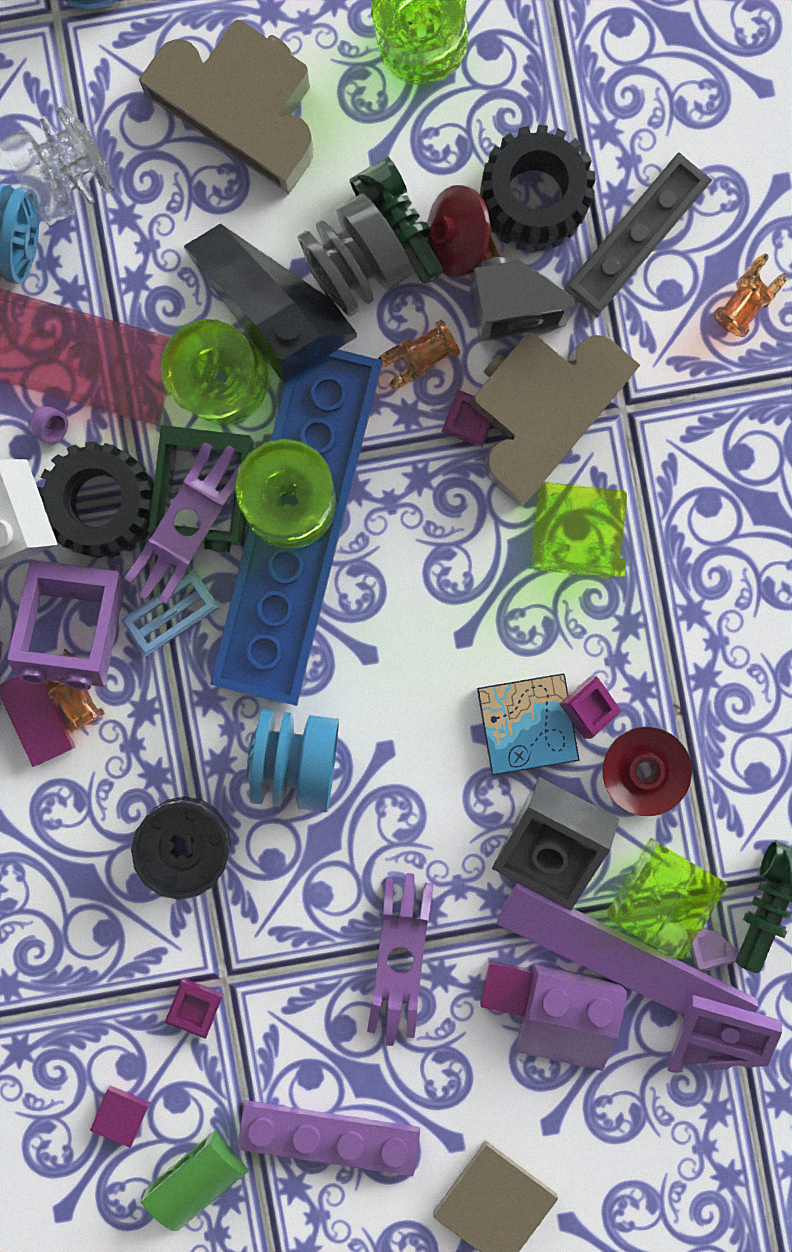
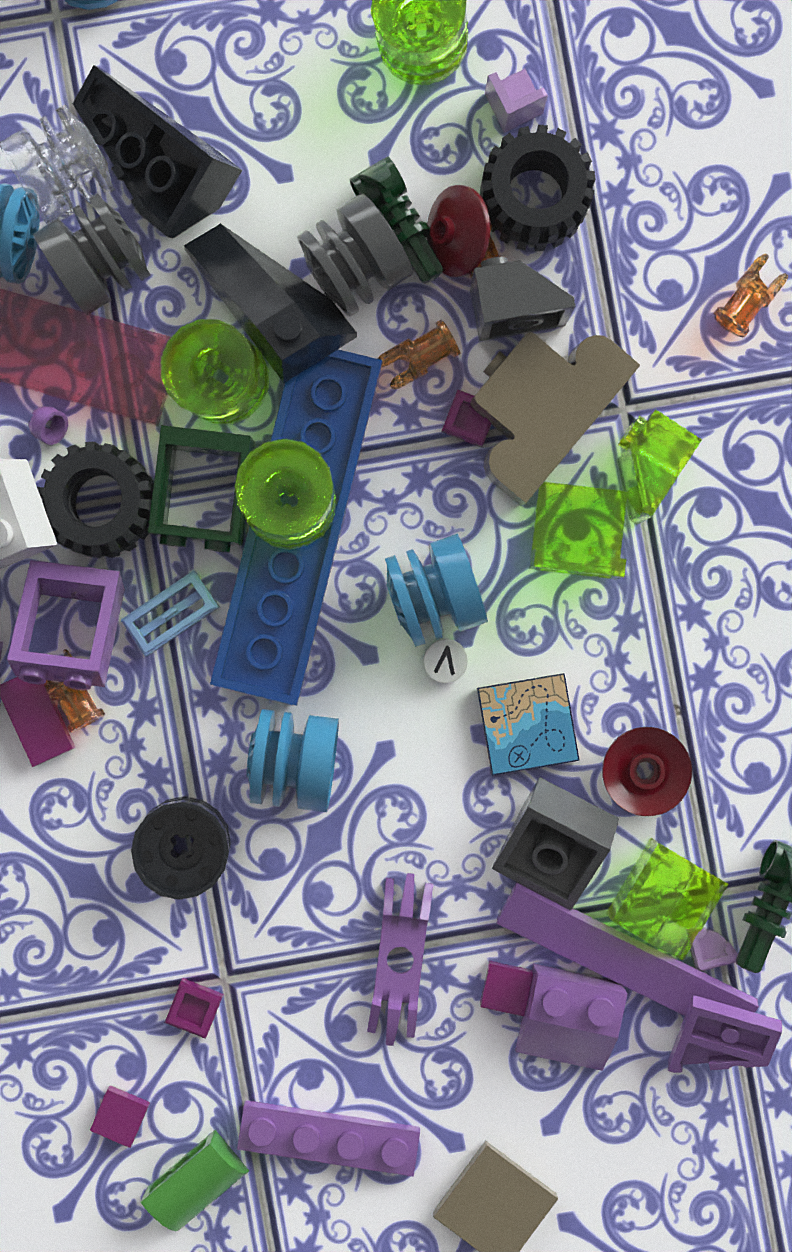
medium lavender piece [124,442,247,604] -> none
dark tan brick [138,20,314,194] -> none
magenta tile [559,676,622,739] -> none
dark grey tile [564,152,712,317] -> none
none -> dark grey wheel [33,193,151,316]
none -> black wedge [72,65,242,239]
none -> dark azure wheel [385,534,488,647]
none -> white tile [423,639,468,683]
none -> lavender panel [485,69,548,133]
none -> clear neon green slope [617,409,702,525]

